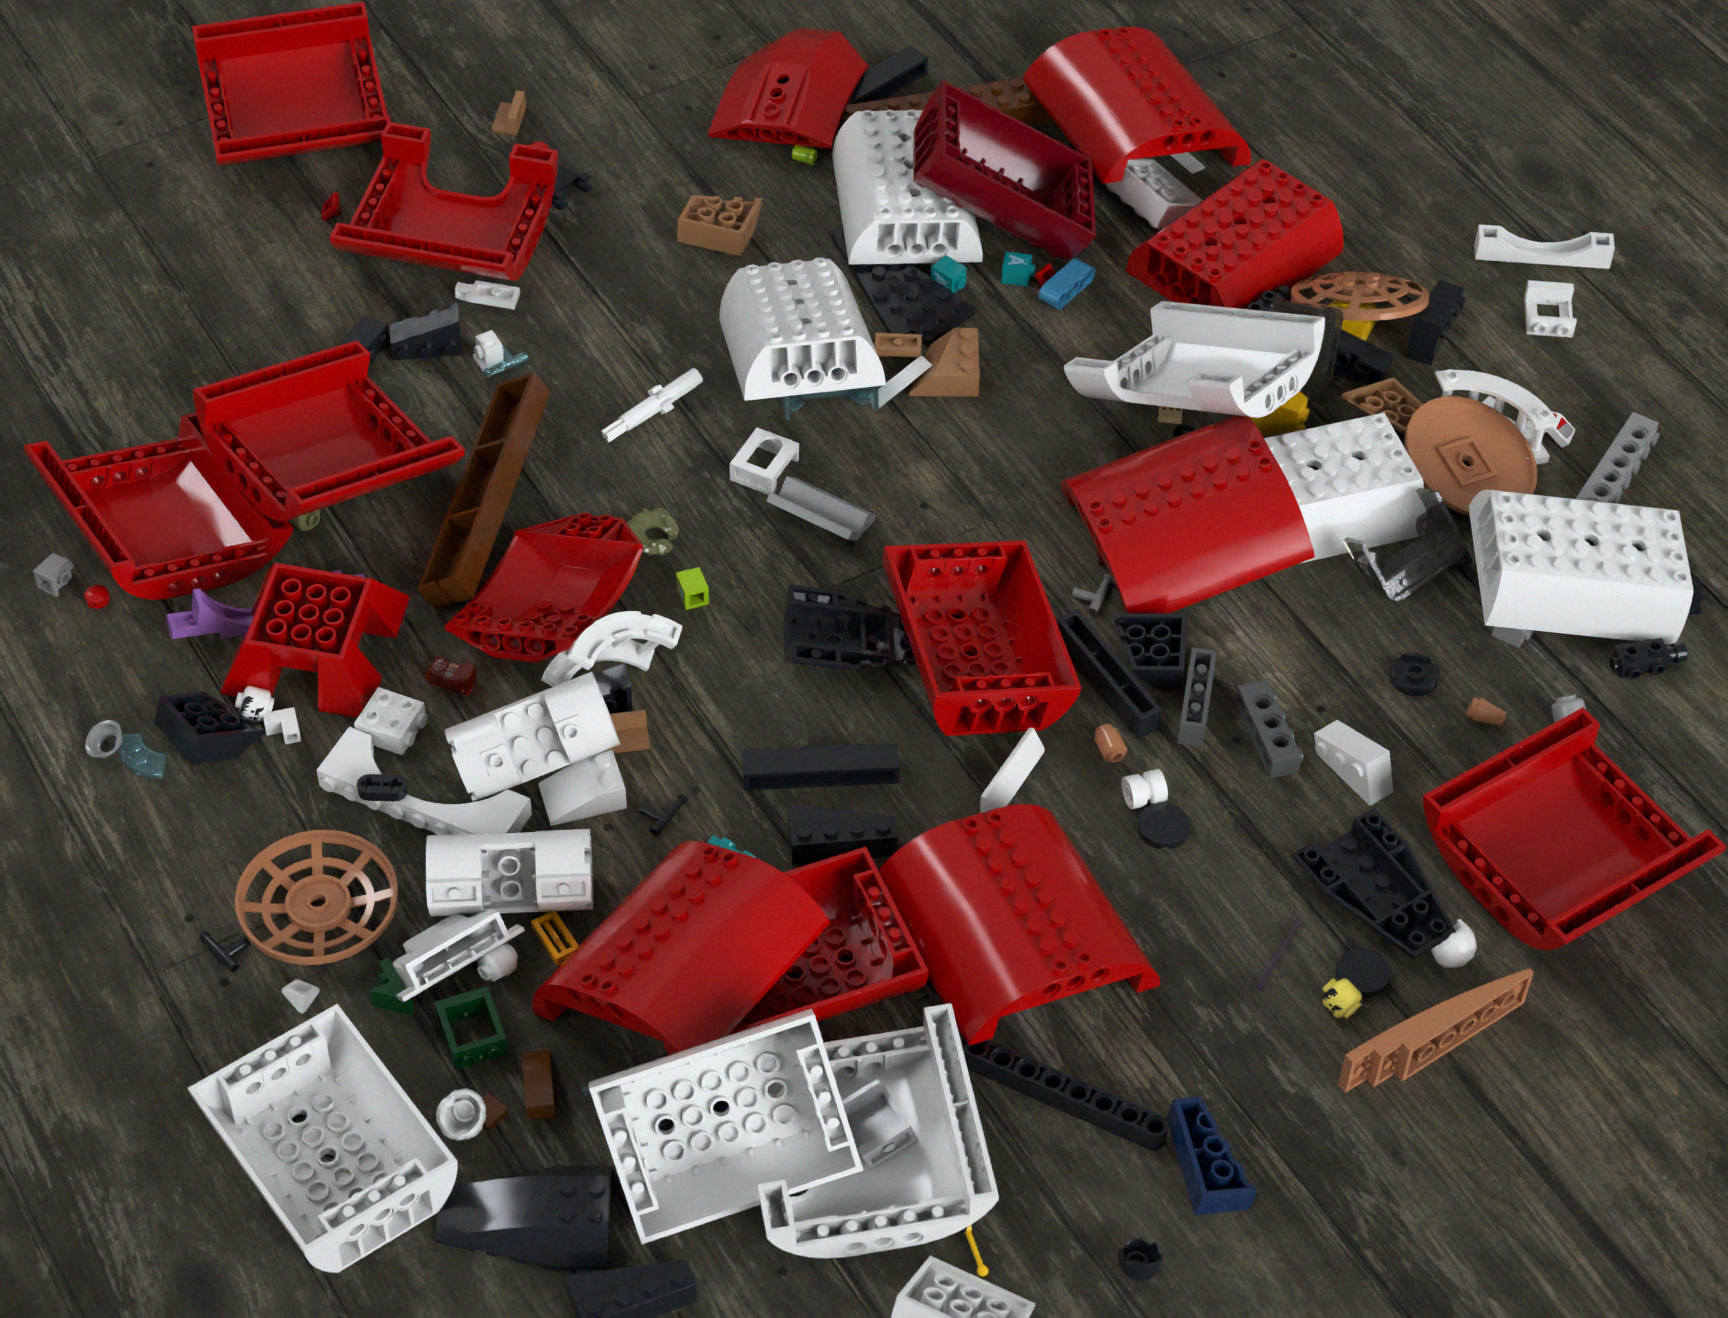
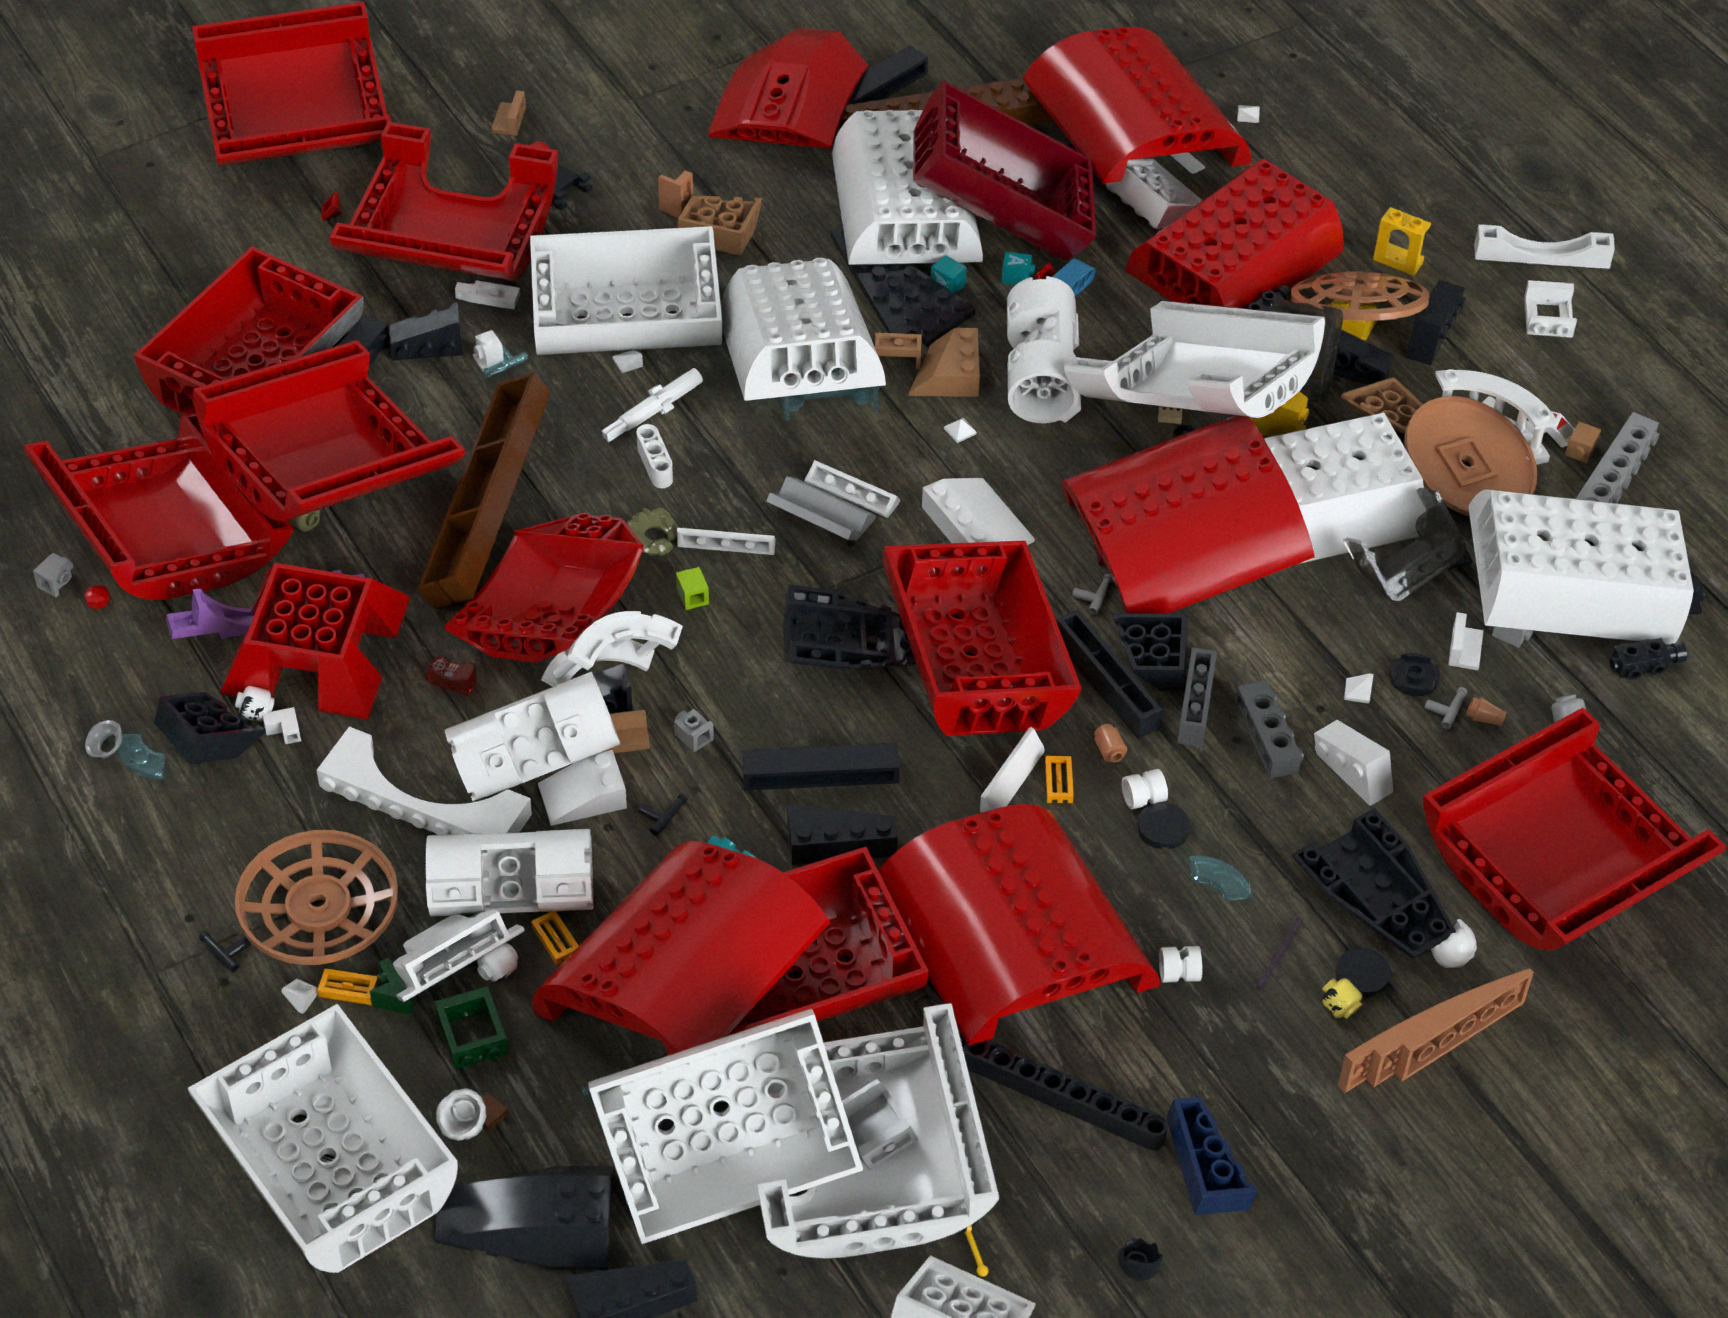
white brick [354,687,428,755] -> none
black beam [356,774,408,802] -> none
reddish brown slope [522,1049,555,1120] -> none
white panel [730,428,799,495] -> none
lime piece [792,145,818,165] -> none
white sticker [867,356,932,408] -> none
none -> red slope [134,246,364,415]
none -> light orange tile [317,968,379,1005]
none -> white slope [530,226,722,355]
none -> white slope [612,350,643,373]
none -> white beam [637,424,673,488]
none -> nougat panel [658,170,693,218]
none -> light grey brick [674,709,714,752]
none -> white slope [677,528,776,555]
none -> white slope [804,460,901,518]
none -> white slope [922,478,1035,545]
none -> white slope [944,418,977,443]
none -> white cylinder [1007,276,1081,423]
none -> light orange tile [1045,756,1074,803]
none -> white wheel [1159,946,1202,983]
none -> clear light blue tile [1189,855,1252,901]
none -> white slope [1237,105,1259,123]
none -> white slope [1344,674,1373,703]
none -> yellow panel [1373,207,1431,276]
none -> light grey piece [1425,687,1467,729]
none -> white panel [1448,612,1483,670]
none -> medium nougat brick [1565,421,1601,463]

